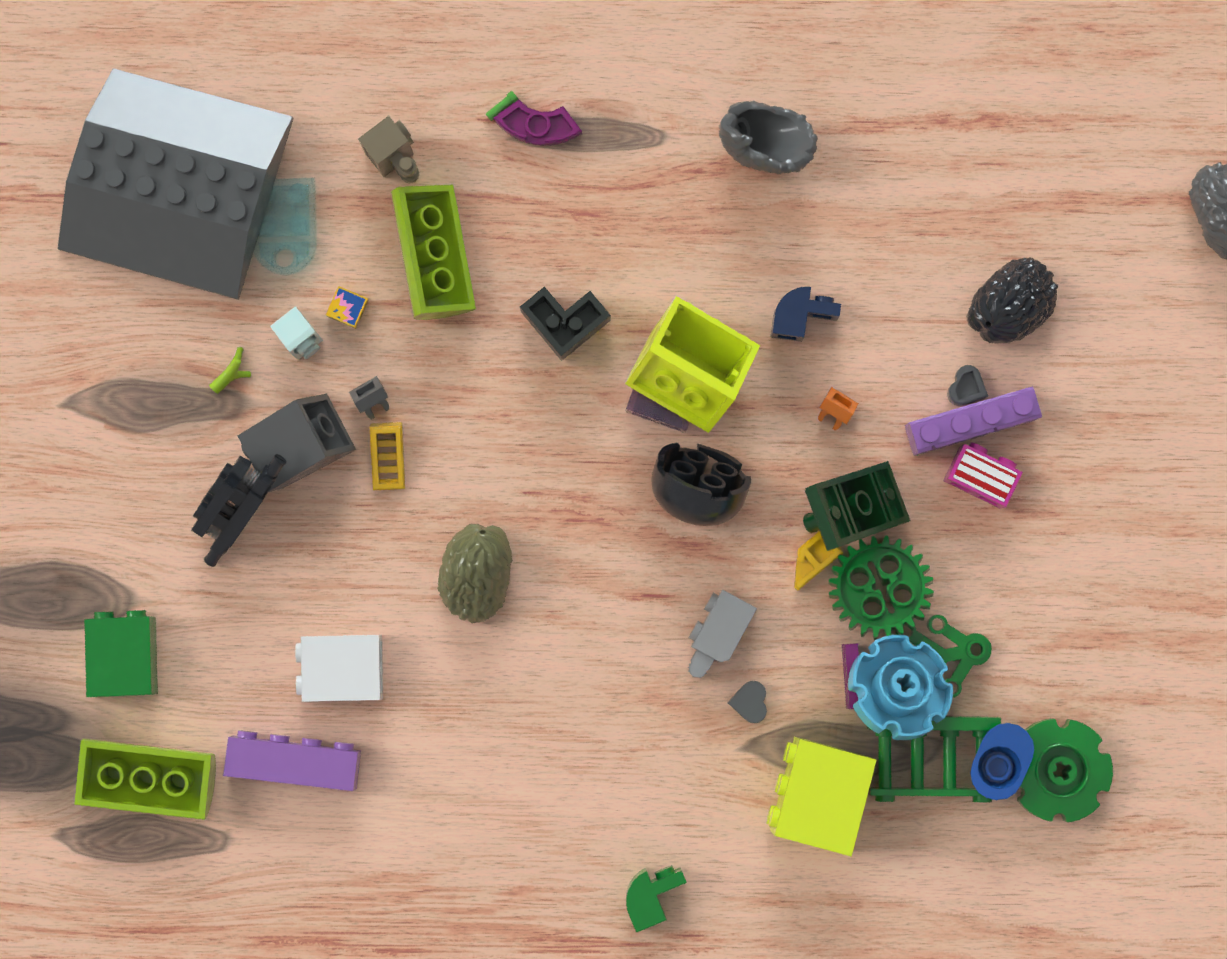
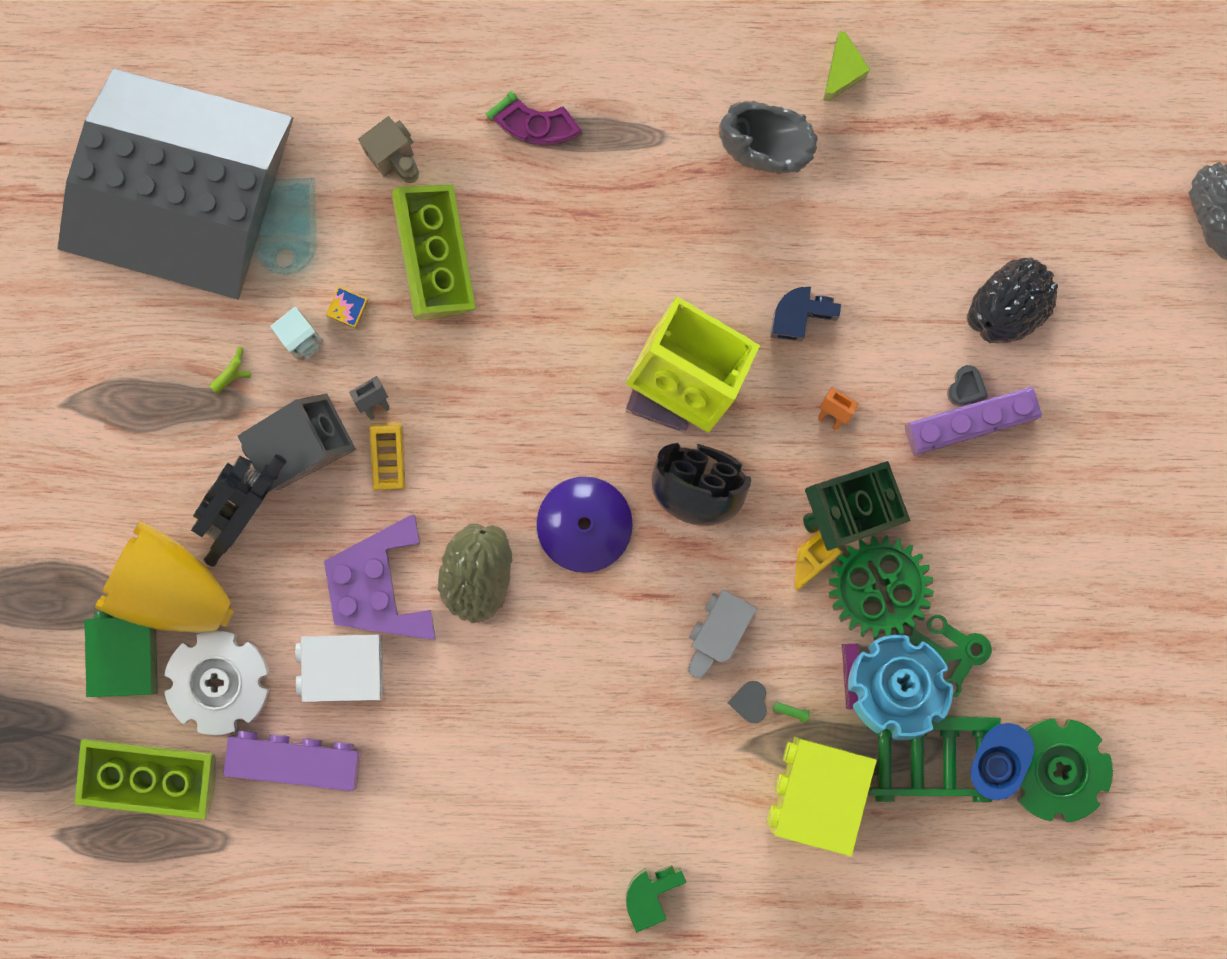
pearl dark grey brick [520,286,611,361] -> none
brick [943,442,1023,509] -> none
none -> yellow cylinder [95,520,234,633]
none -> white piece [165,631,269,735]
none -> medium lavender wing [324,515,436,639]
none -> dark purple dish [536,477,633,573]
none -> bright green piece [773,702,810,723]
none -> lime slope [823,31,870,101]

